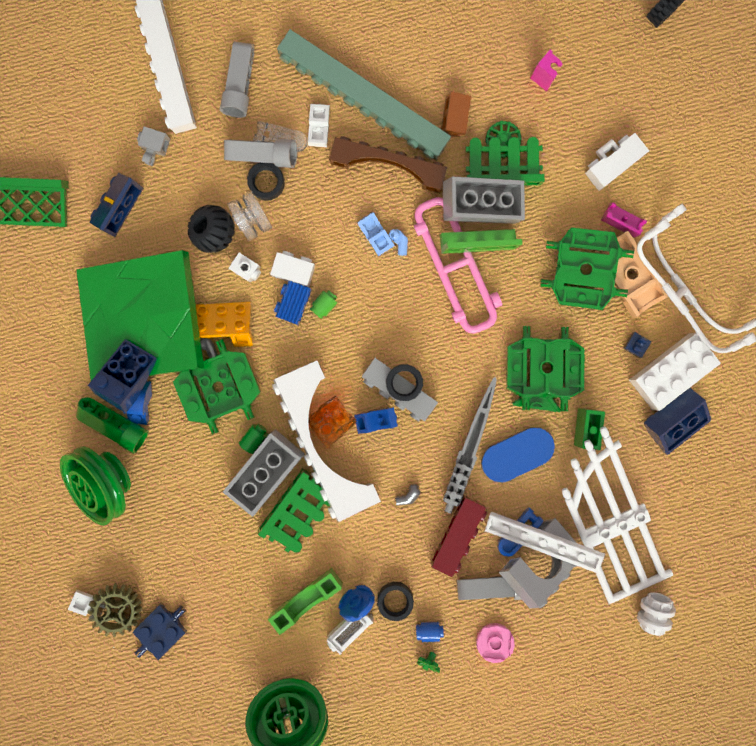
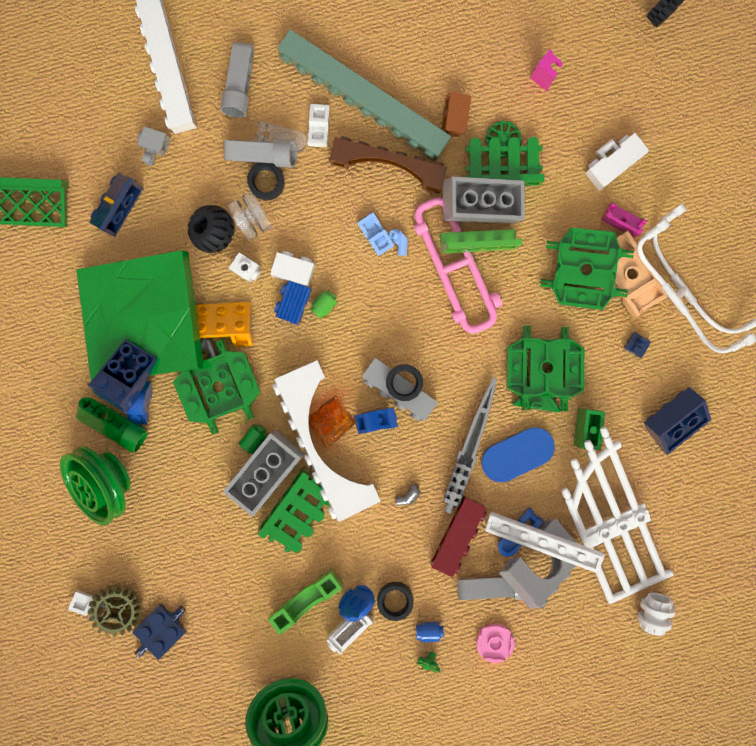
white brick [629,333,721,411] -> none

